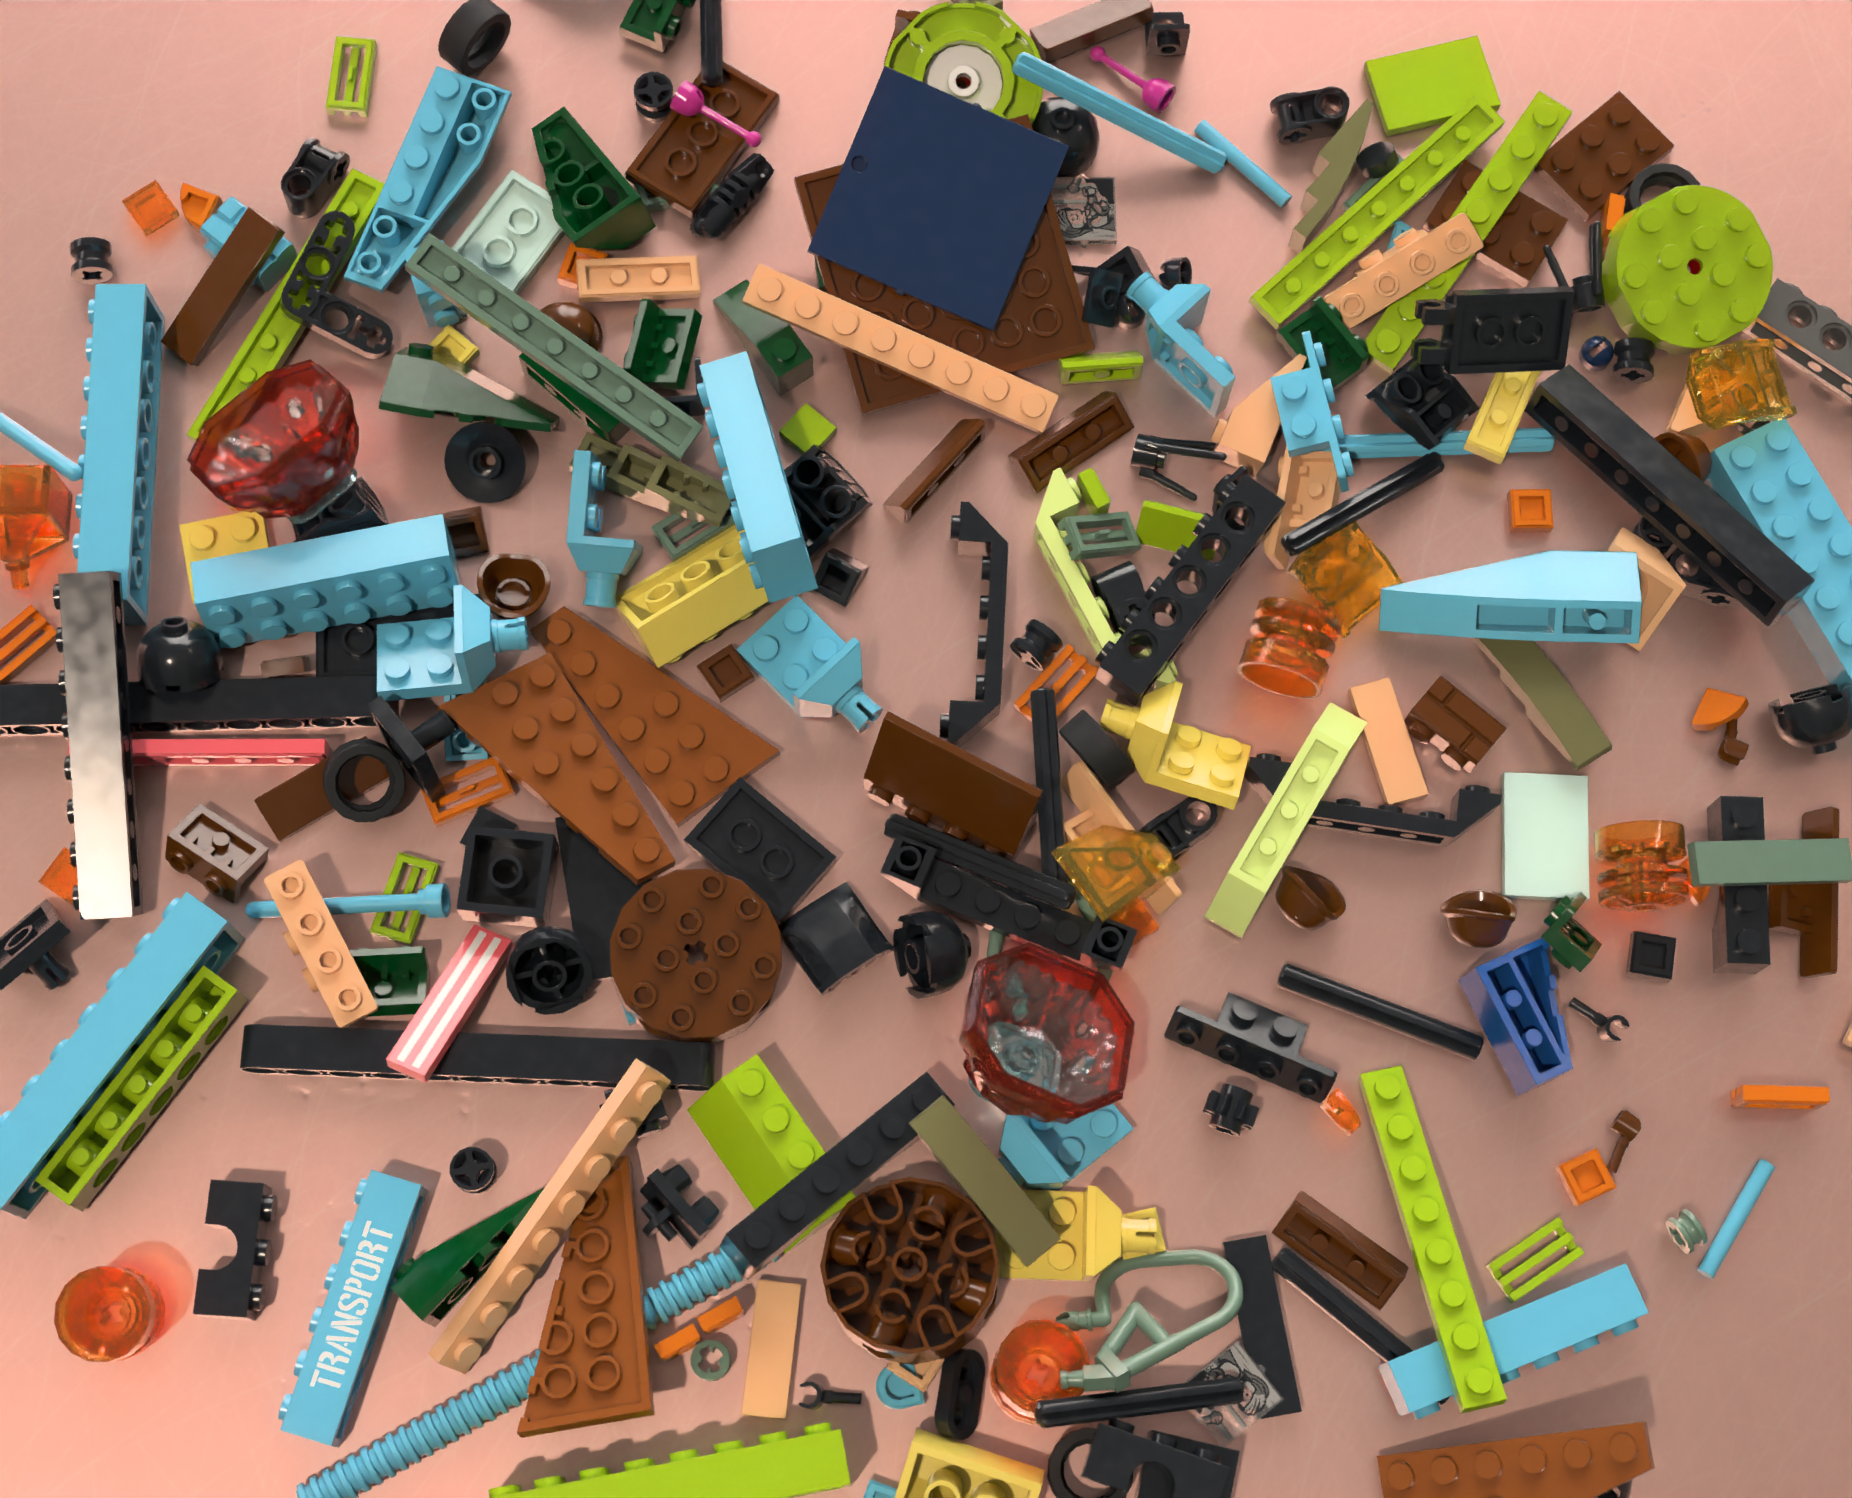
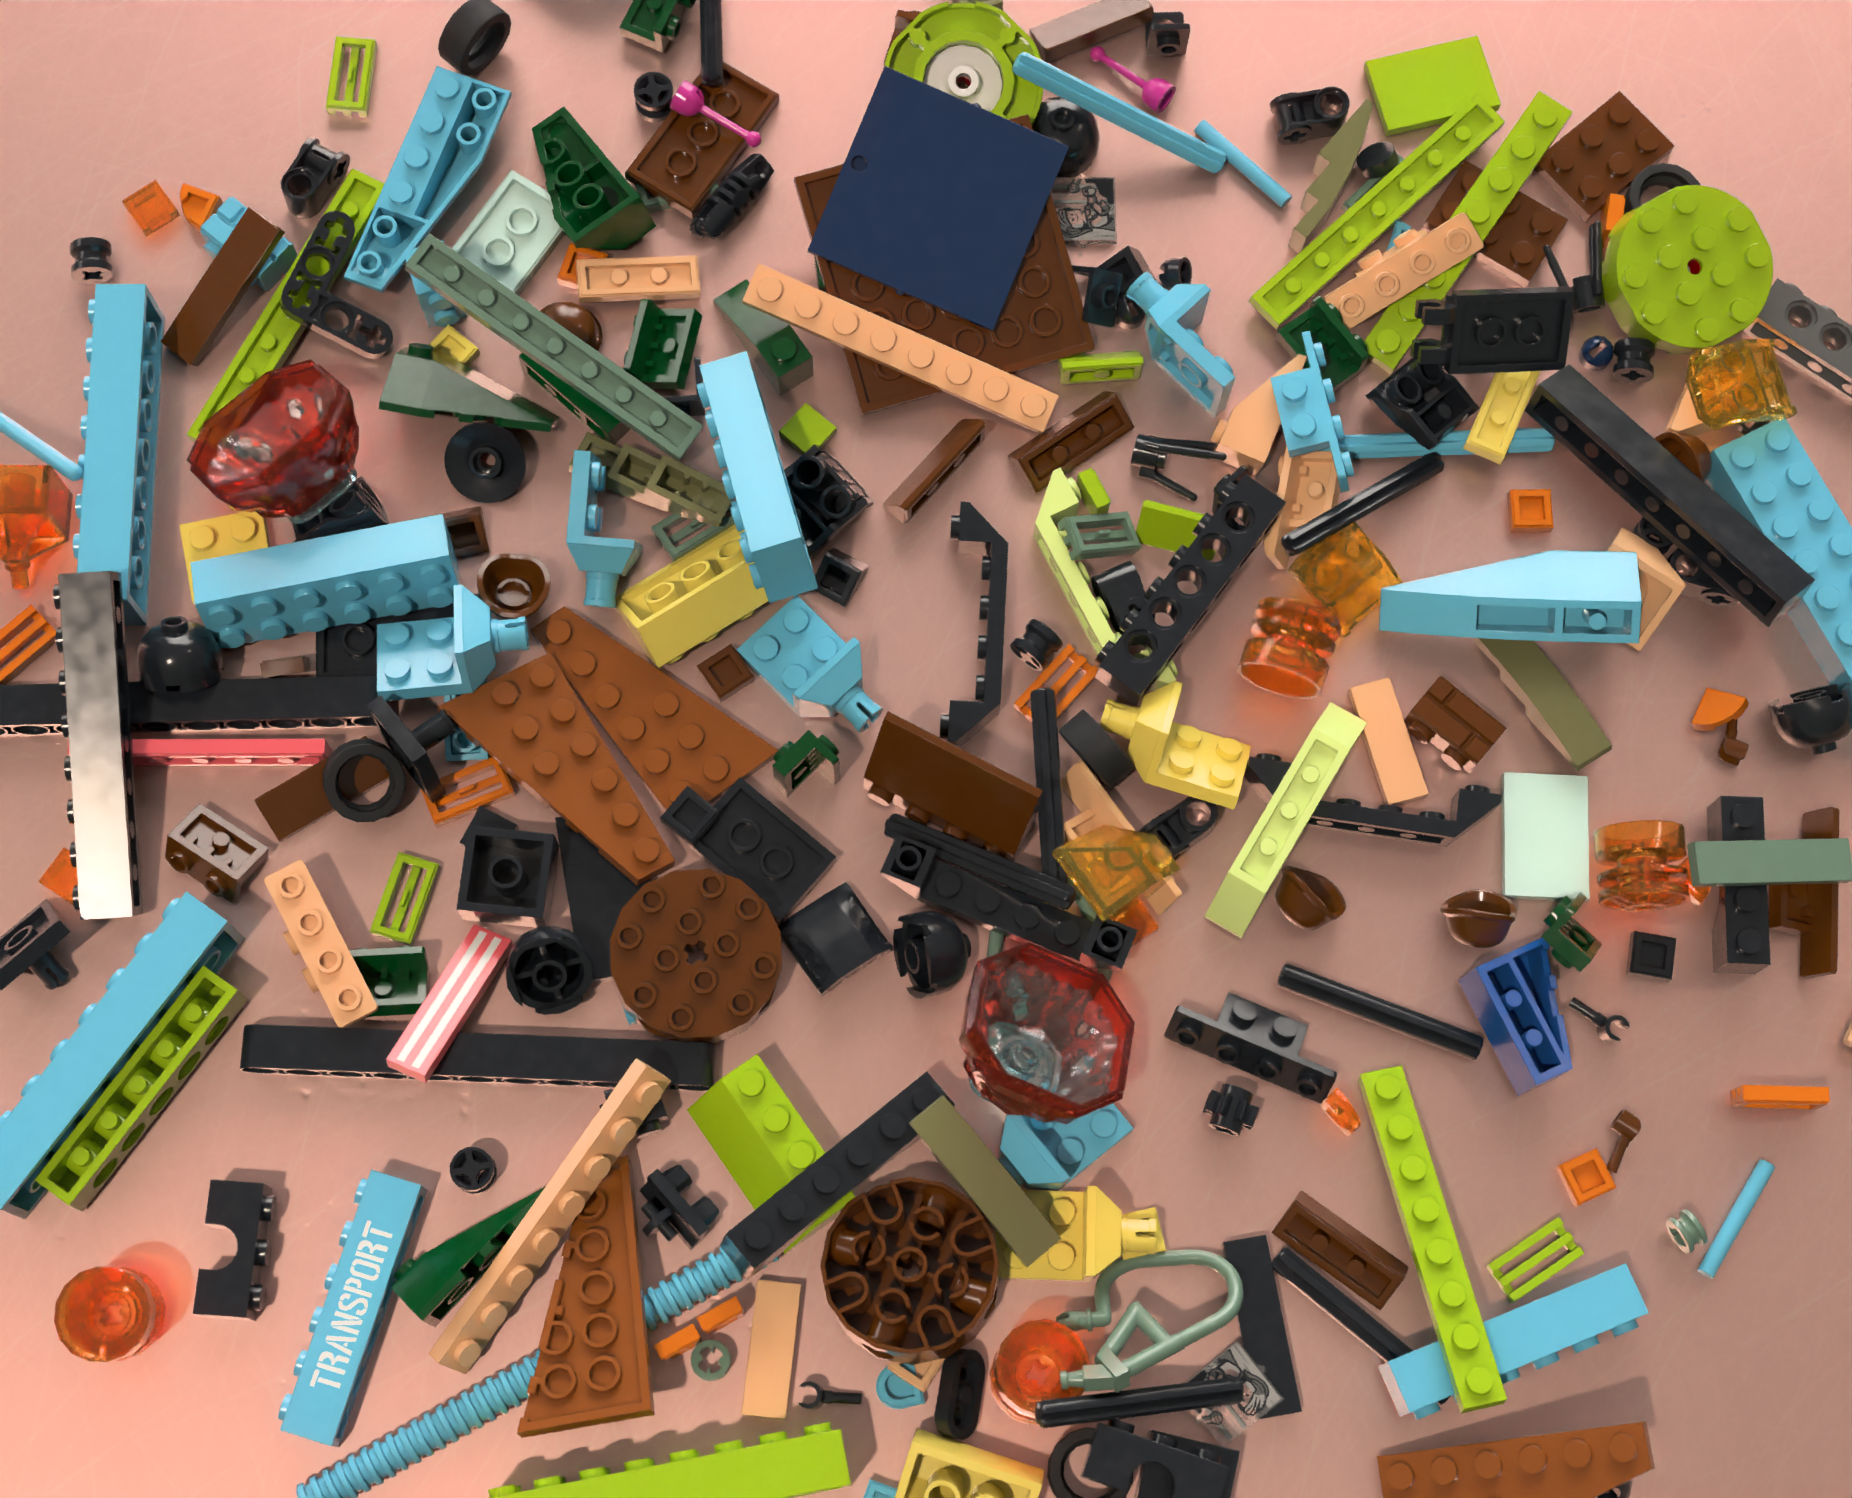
medium azure piece [245,883,450,918] -> none
none -> black tile [660,786,721,847]
none -> dark green bracket [772,730,840,798]

